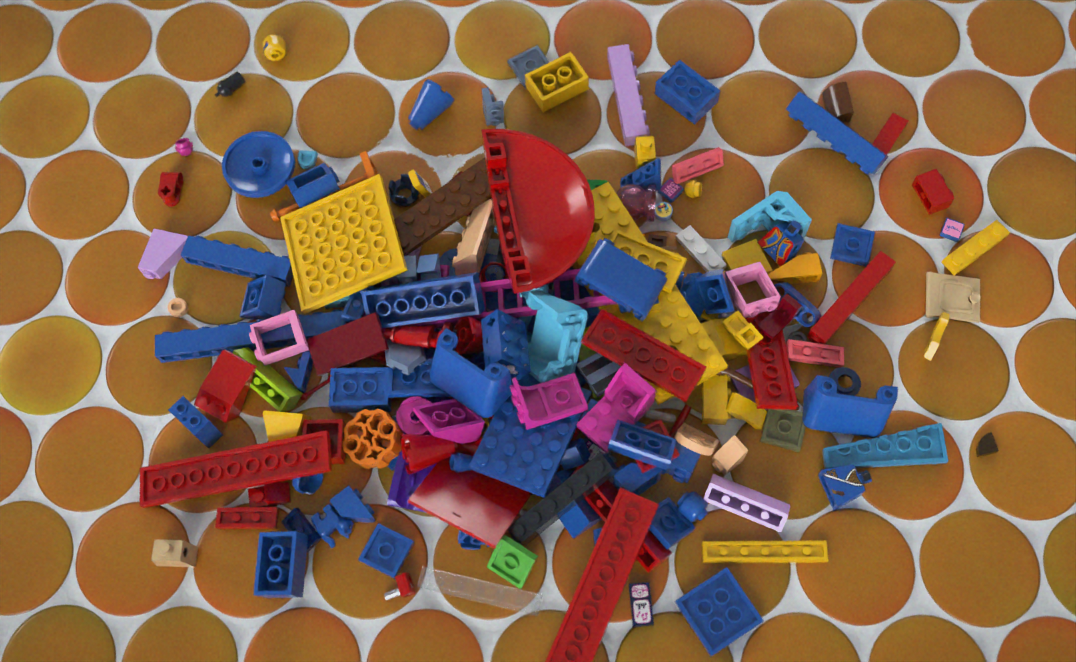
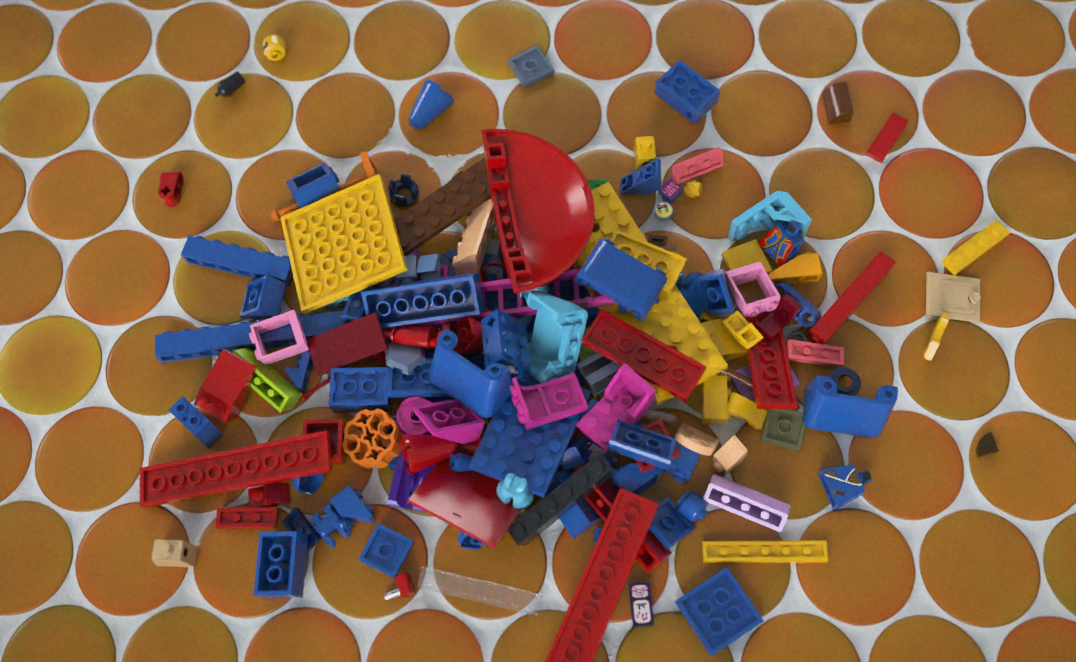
lavender slope [138,229,188,279] -> none
light nougat tile [168,298,188,317] -> none
dark pink plate [175,138,193,156] -> none
blue dish [222,131,295,198] -> none
yellow slope [263,411,312,442] -> none
medium azure tile [298,150,318,169] -> none
yellow tile [408,169,432,198] -> none
sand blue bracket [482,87,504,126] -> none
bright green plate [487,535,538,589] -> none
yellow brick [525,52,589,112] -> none
lavender brick [607,44,650,146] -> none
clear pink tile [616,184,656,222] -> none
red piece [669,405,692,439] -> none
white plate [675,225,727,273] -> none
blue brick [786,91,889,175] -> none
dark azure wing [822,423,948,469] -> none
blue tile [830,223,875,267] -> none
red brick [912,168,954,215] -> none
tile [939,218,965,242] -> none
none -> medium azure piece [496,473,534,509]

